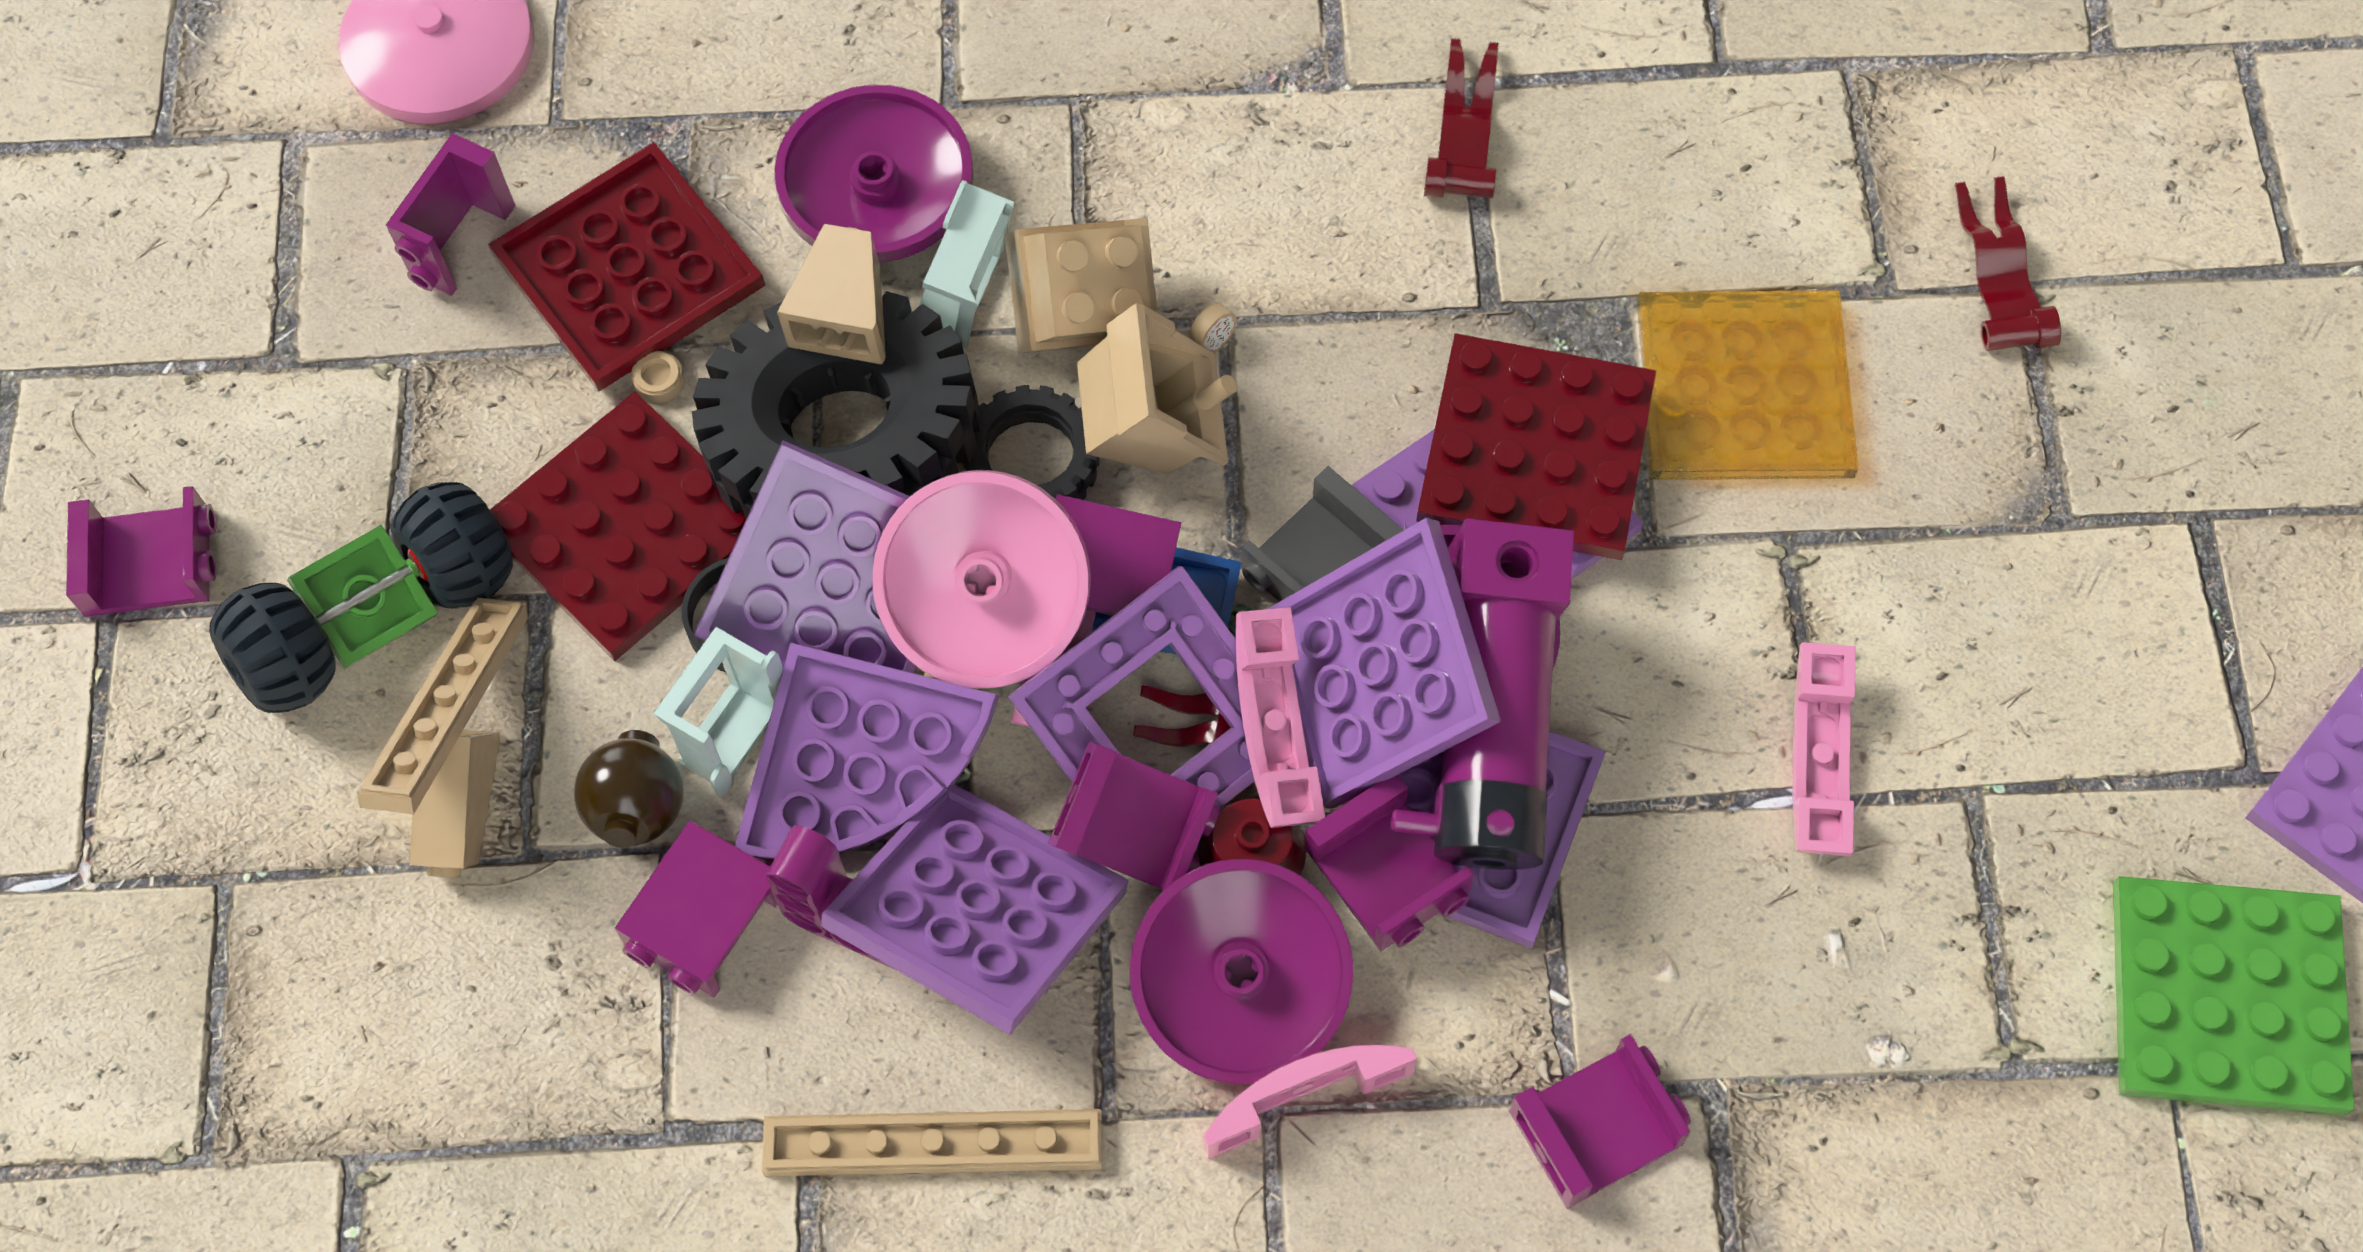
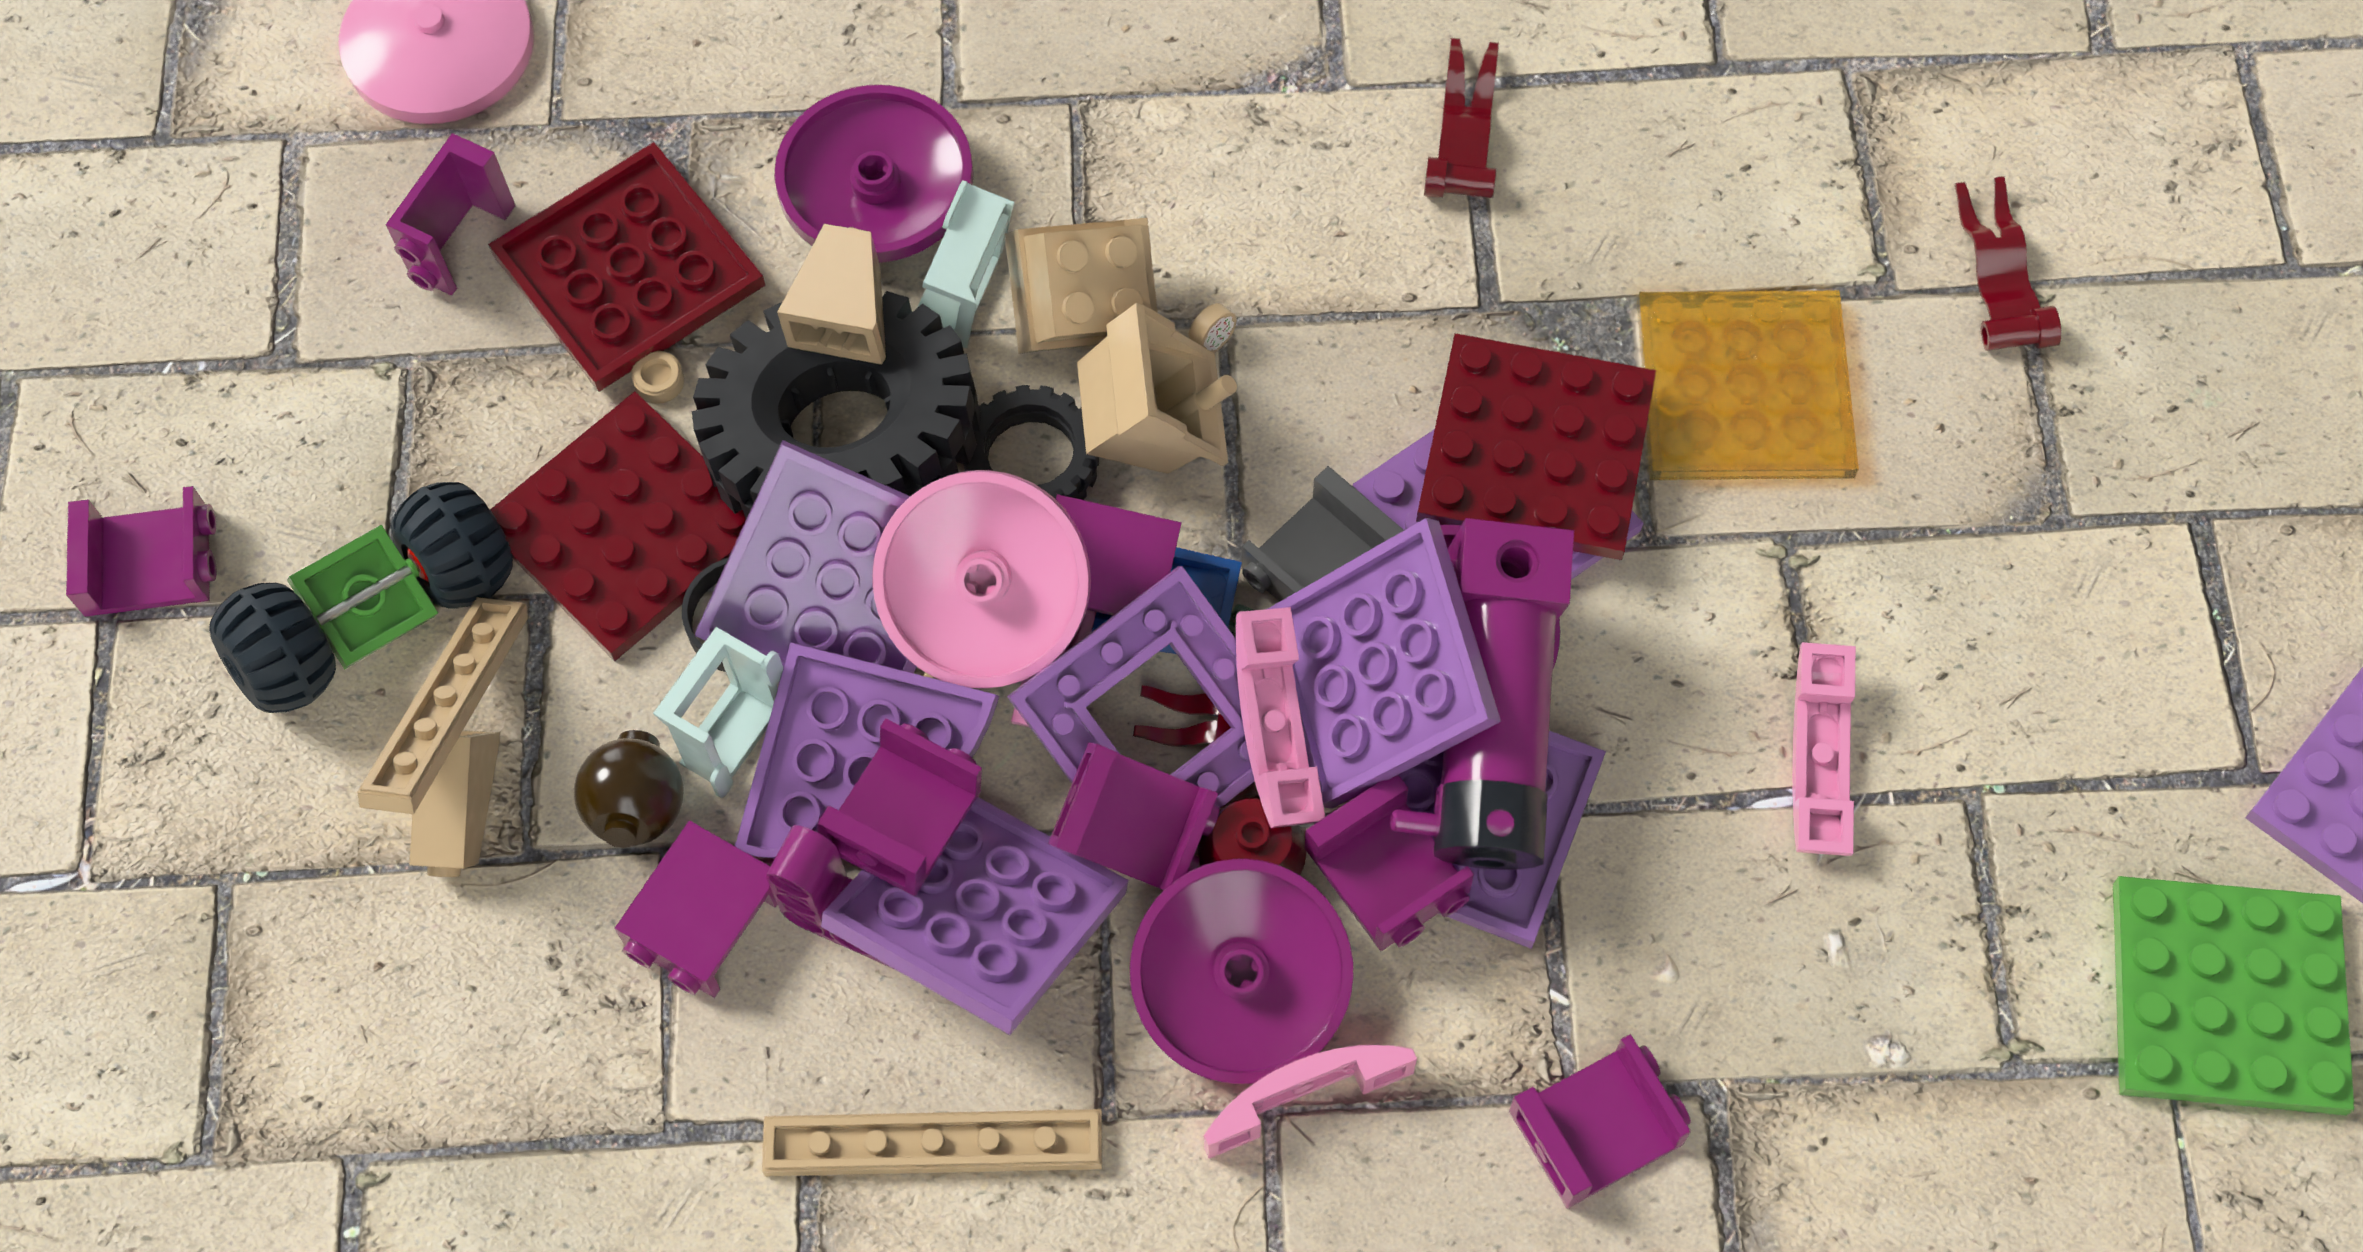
none -> magenta panel [817,718,982,896]

